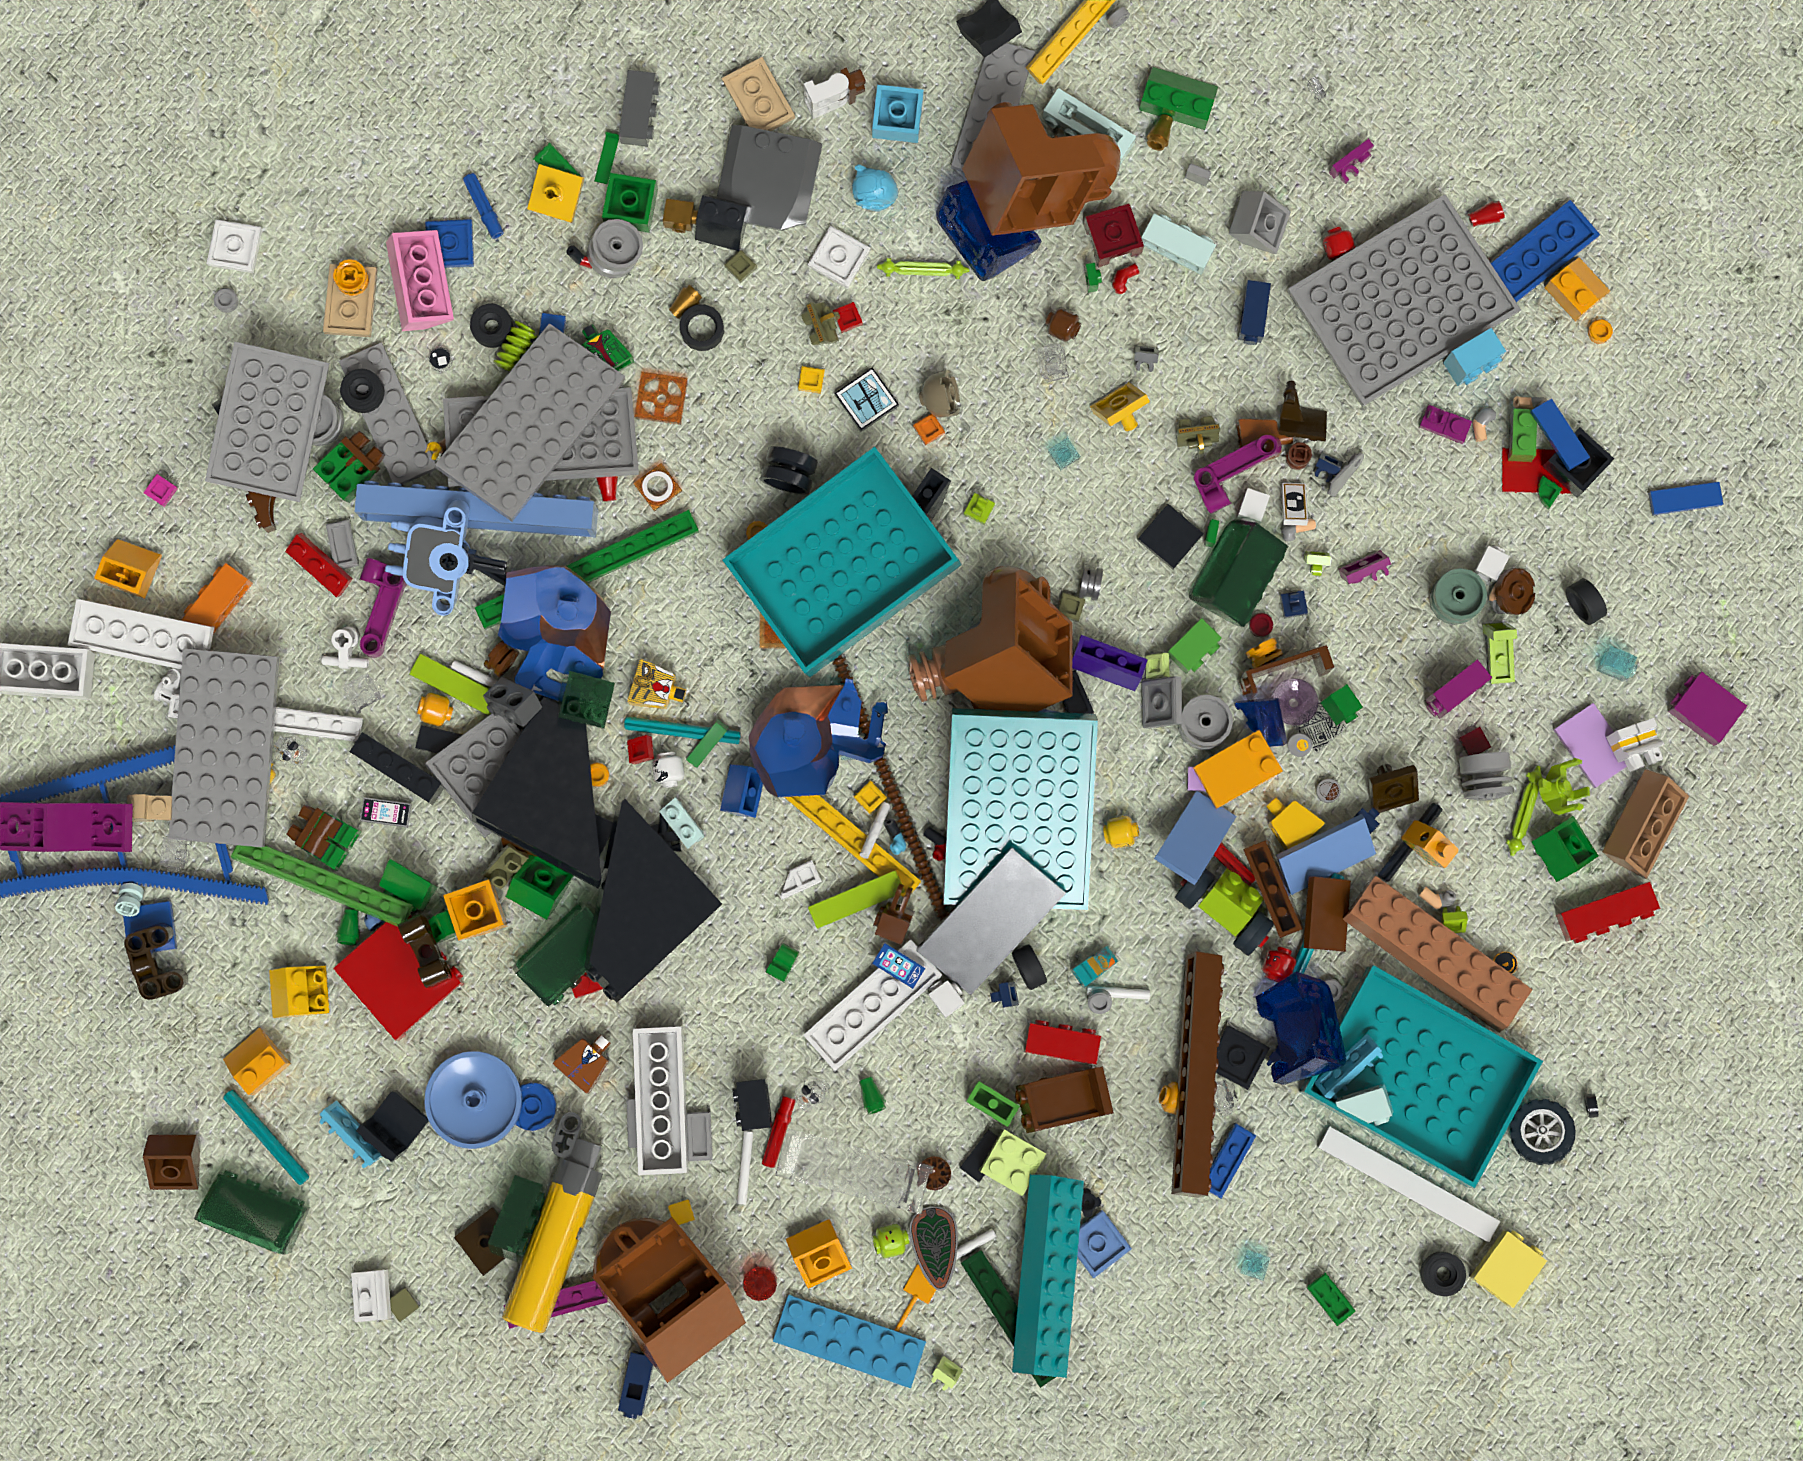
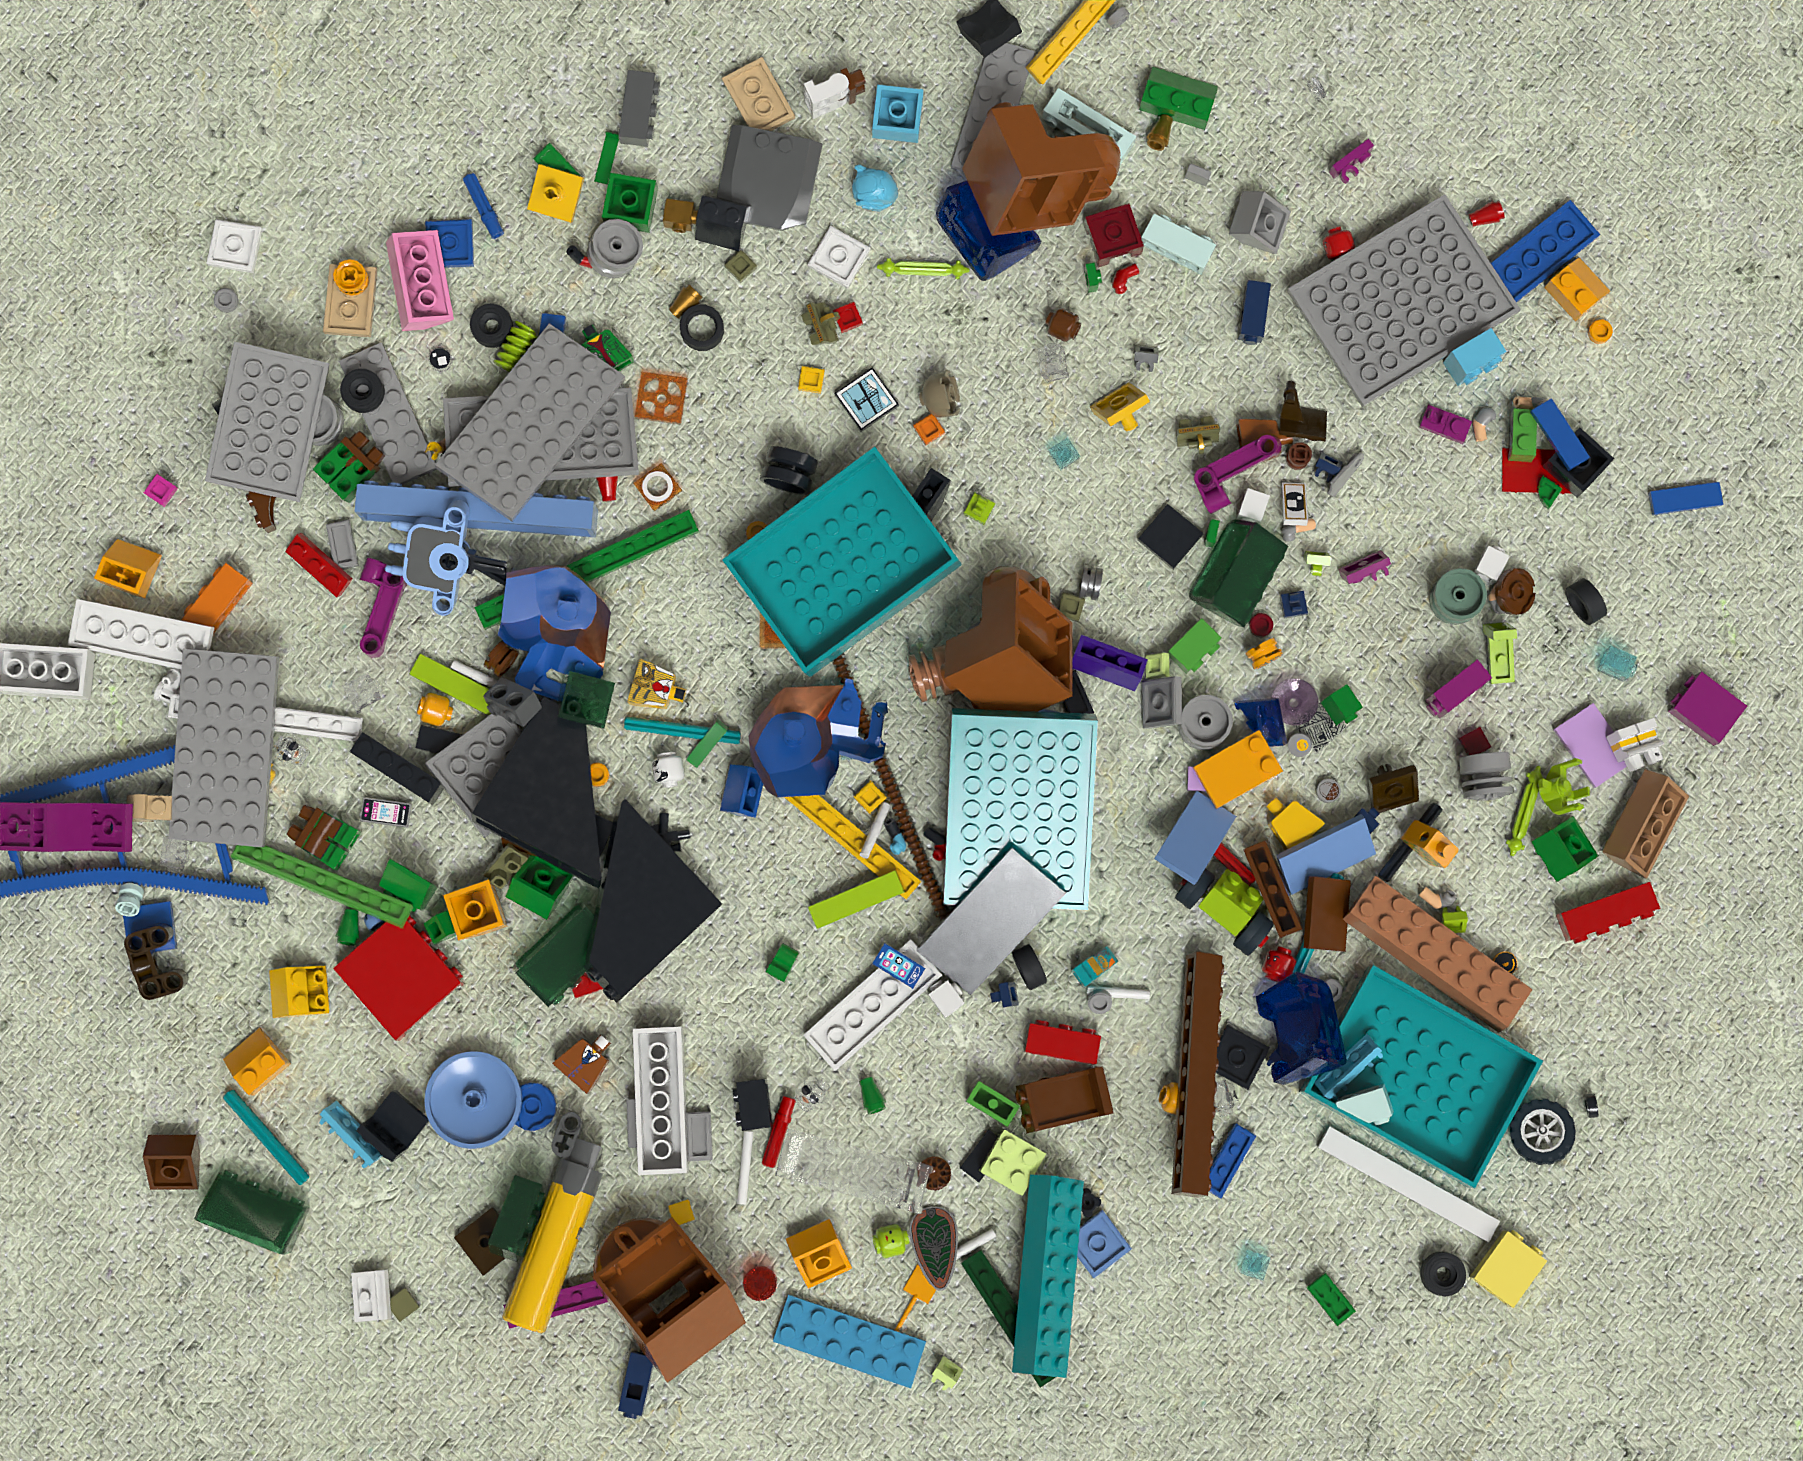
white piece [321,626,369,669] -> none
dark brown beam [397,914,453,988] -> none
red plate [627,735,654,765] -> none
light aqua hinge [659,797,705,849] -> none
white tile [780,860,822,900] -> none
reddish brown brick [873,883,915,945] -> none
yellow head [1103,815,1140,849] -> none
reddish brown panel [1238,645,1334,700] -> none

